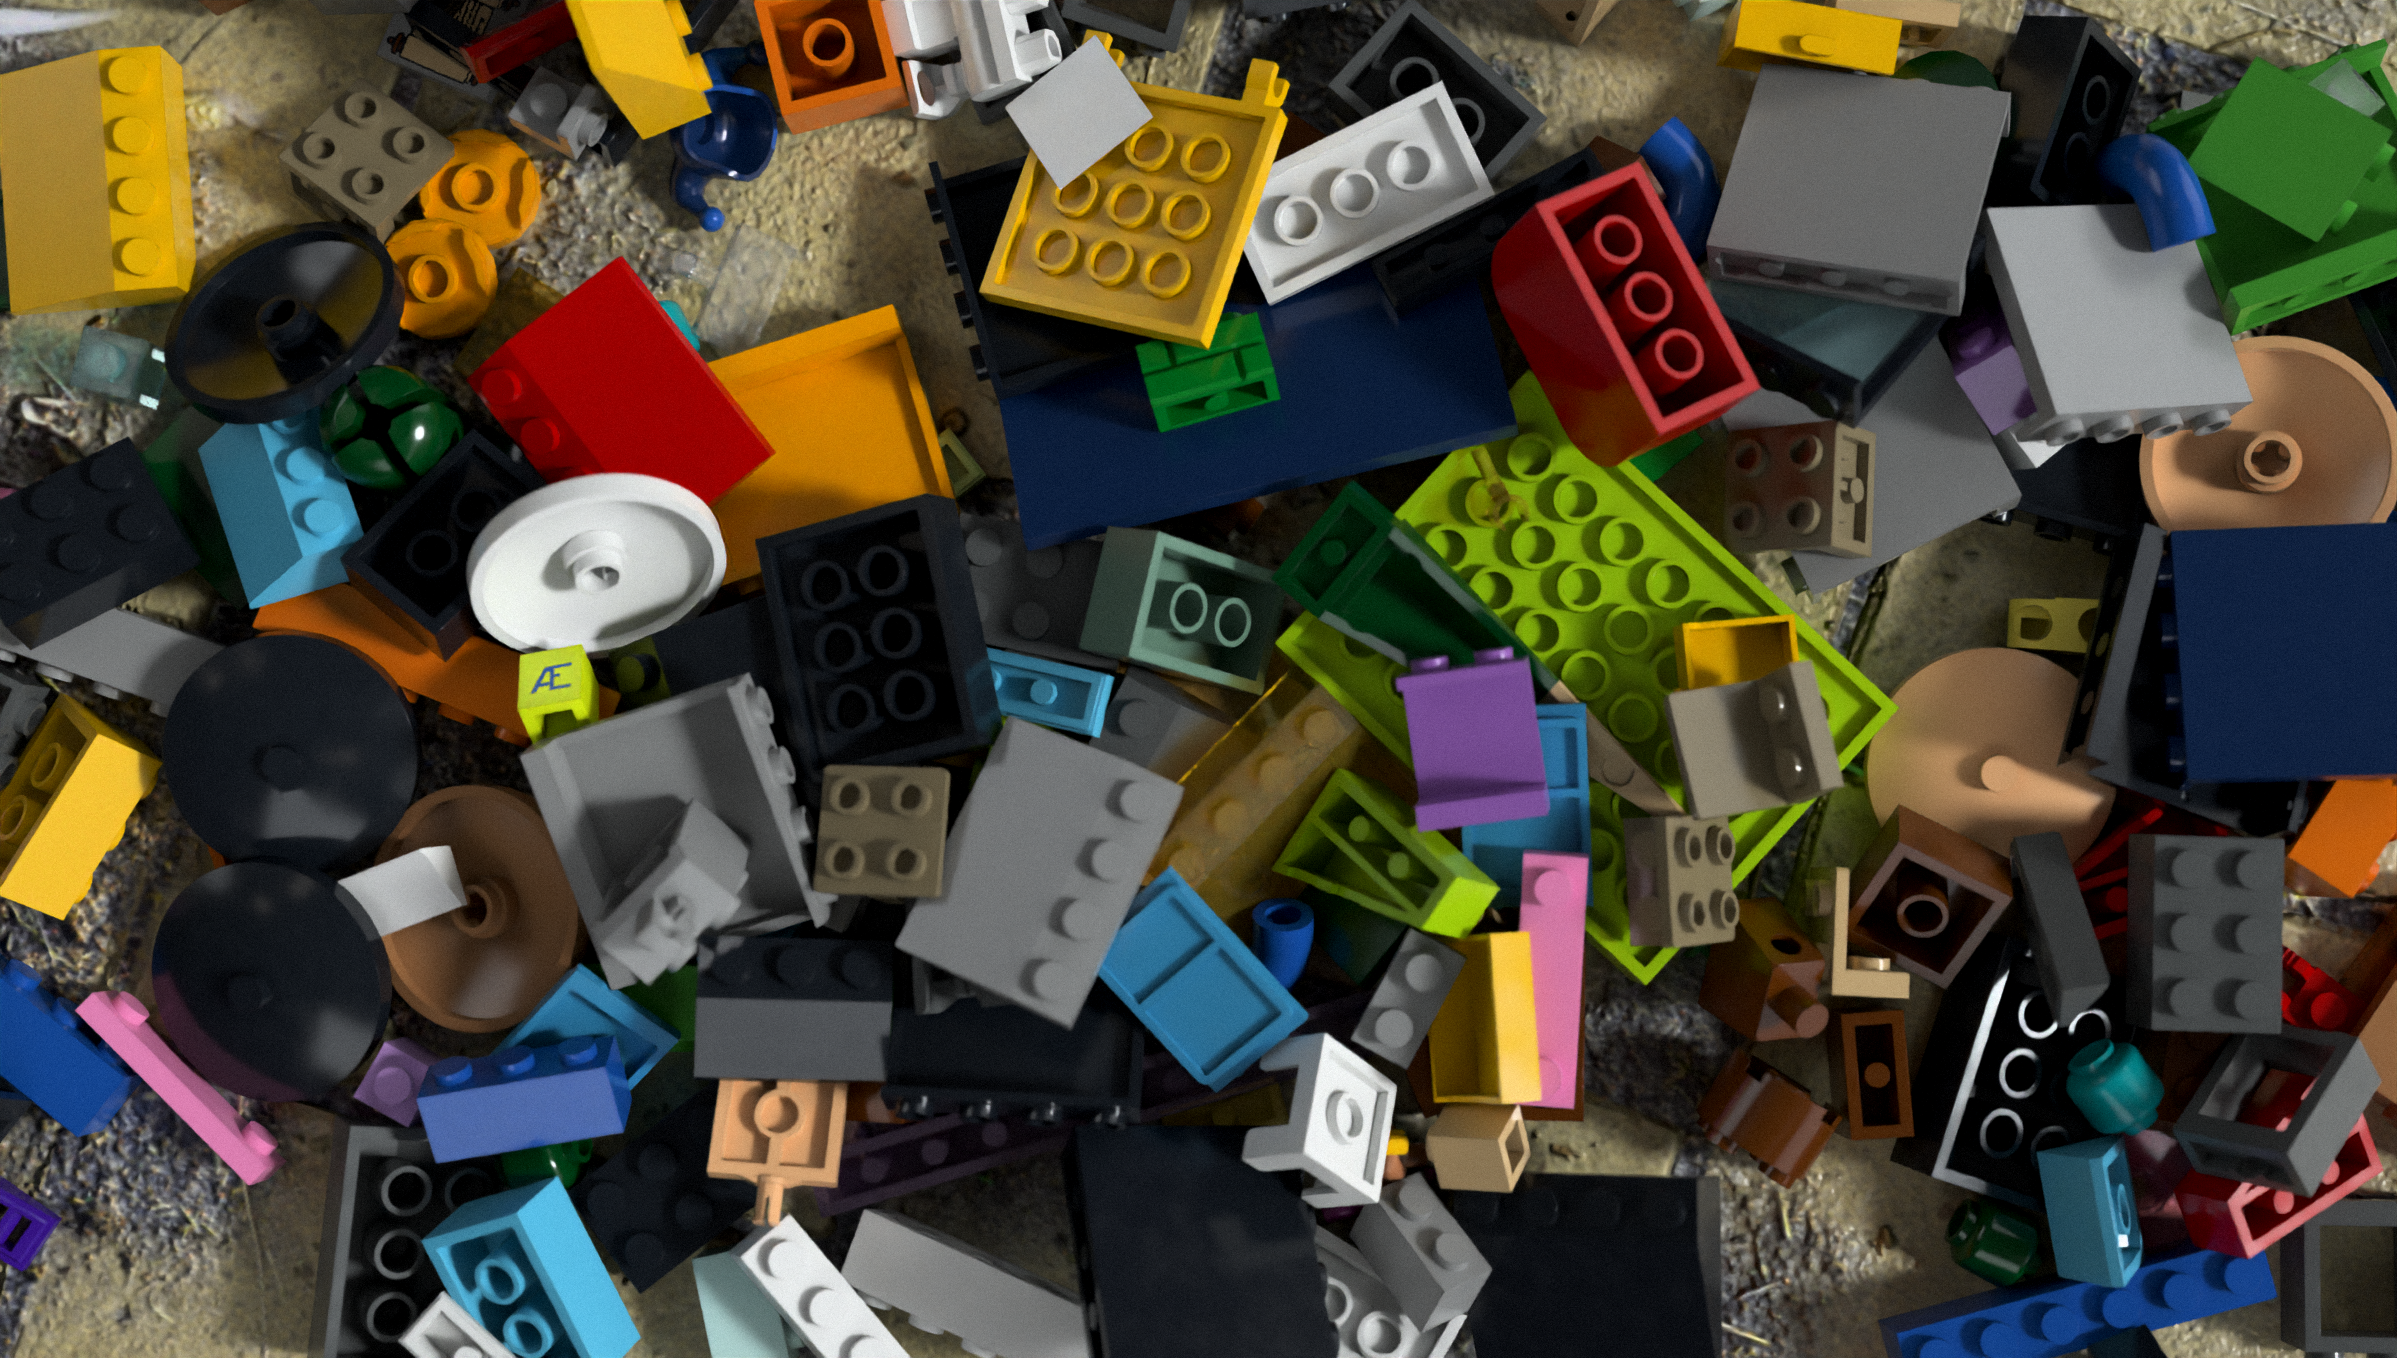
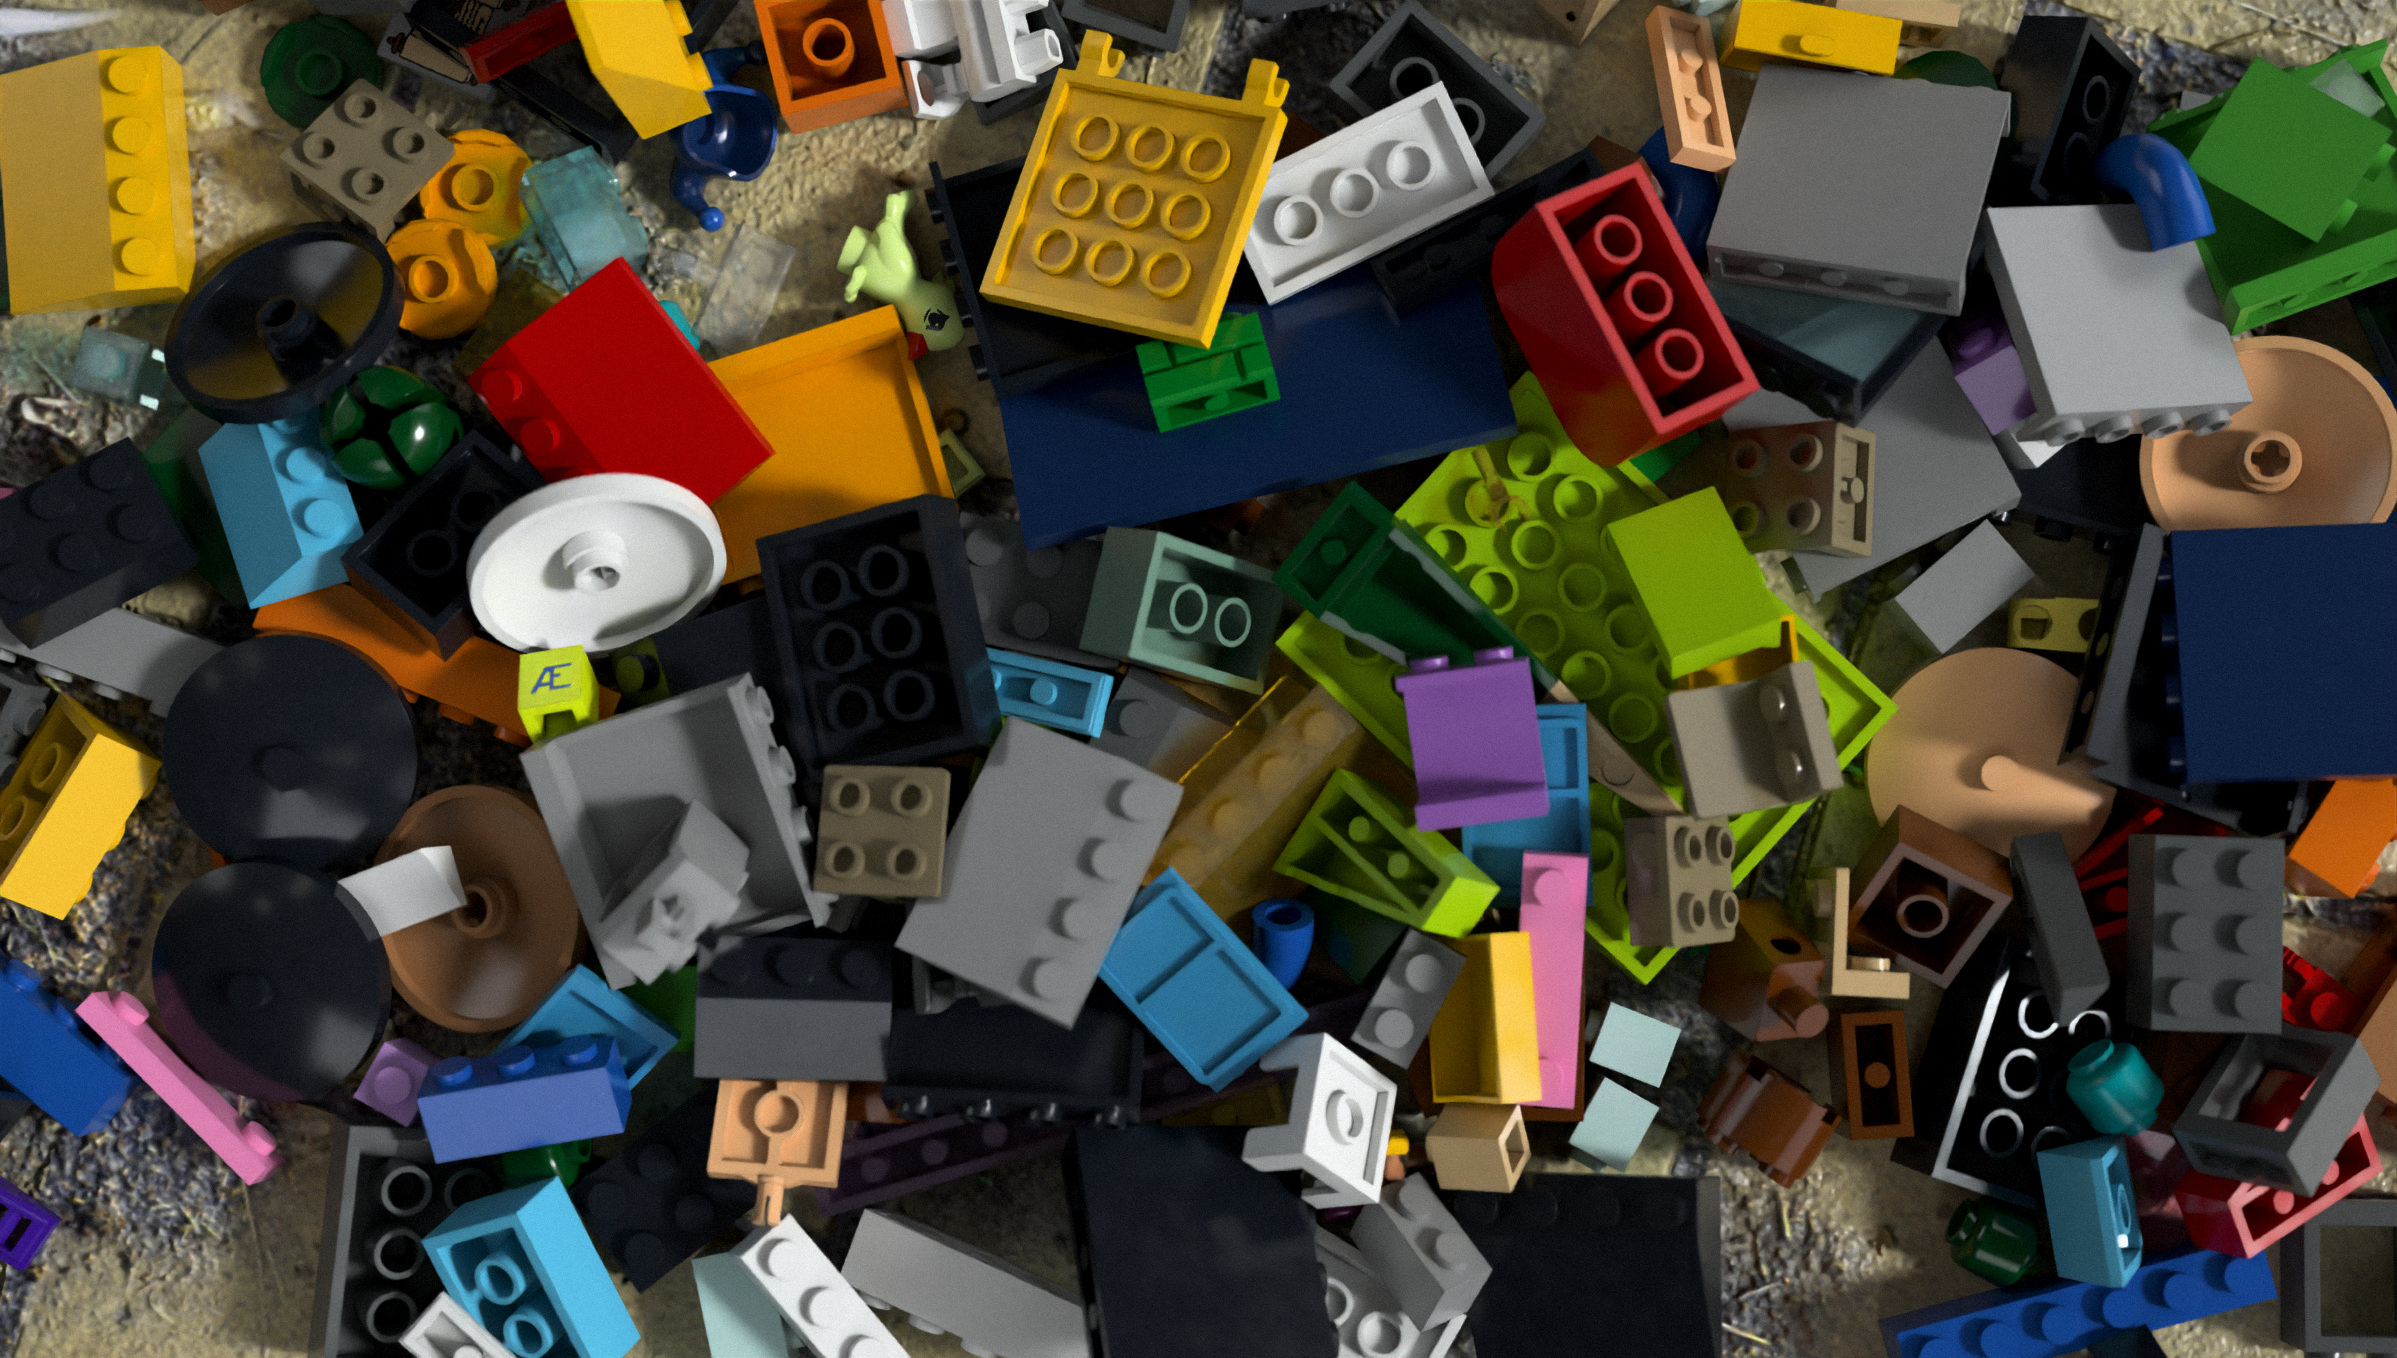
light grey bracket [508,65,609,160] -> none
white sticker [1004,35,1153,190] -> none
none -> dark green tile [259,14,385,132]
none -> clear light blue brick [517,145,649,293]
none -> yellowish green animal [836,190,966,360]
none -> light aqua brick [1560,1072,1659,1173]
none -> light aqua brick [1584,999,1681,1088]
none -> lime container [1607,486,1781,680]
none -> light nougat plate [1645,5,1736,175]
none -> light grey brick [1879,519,2036,659]

